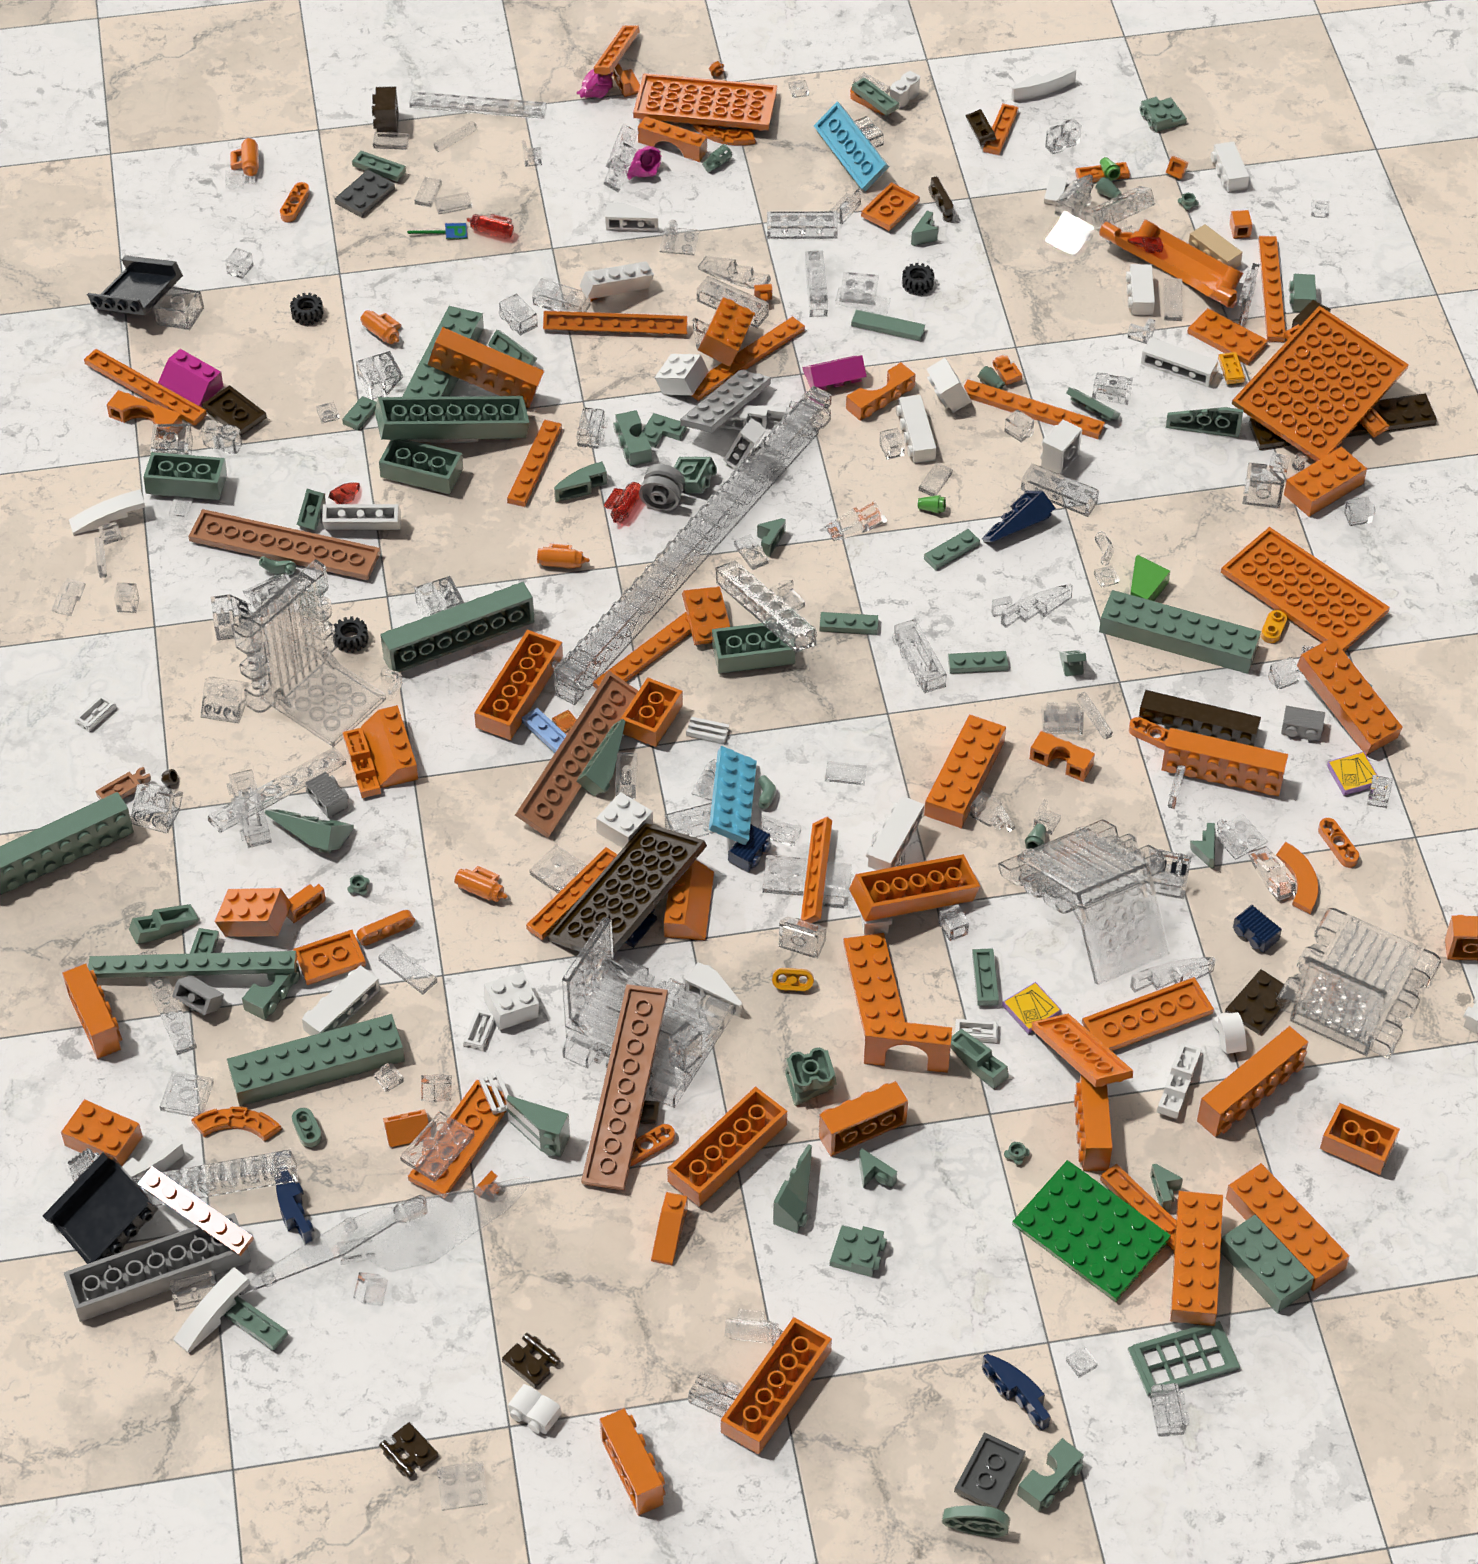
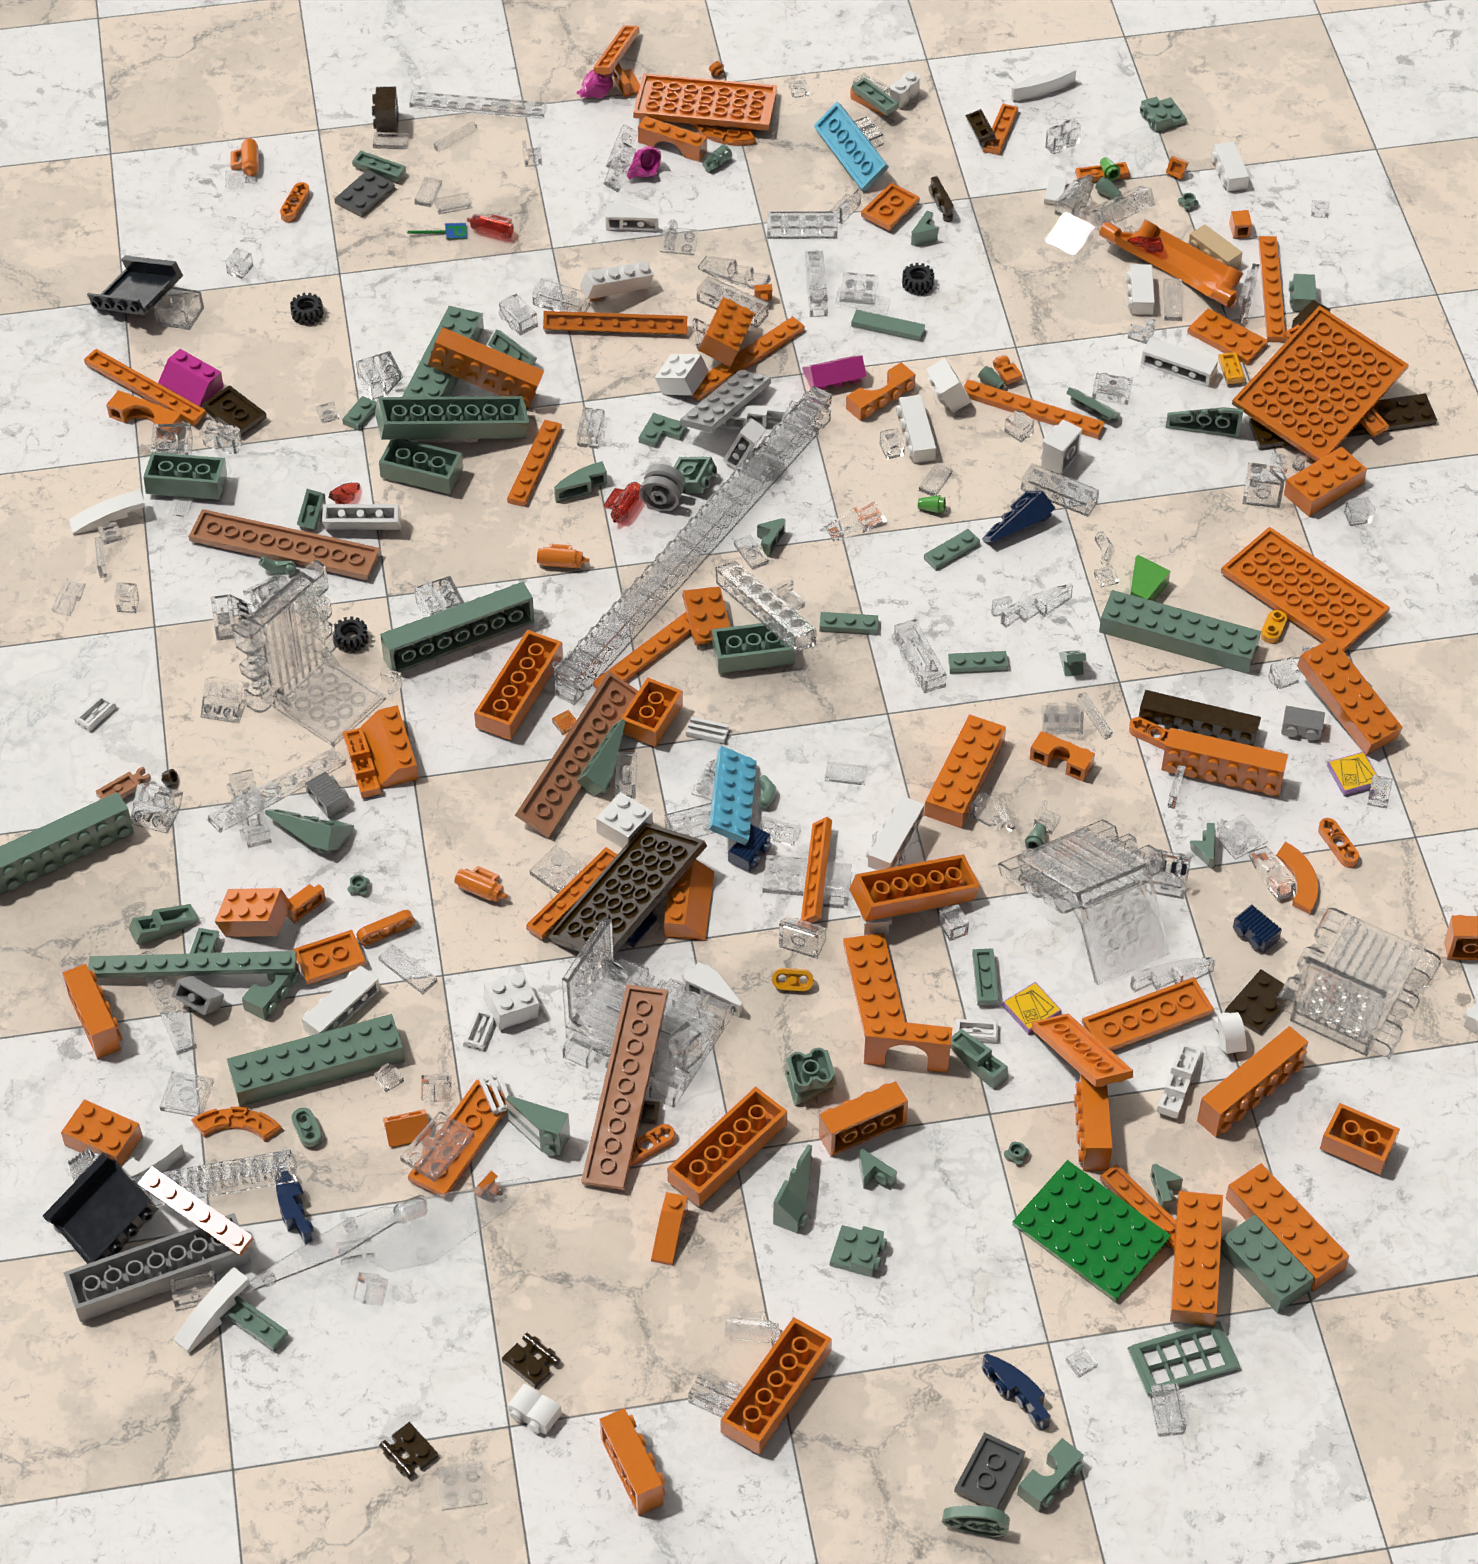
orange piece [360,310,401,344] -> none
light blue plate [522,708,566,753] -> none
sand green arch [613,410,652,466] -> none

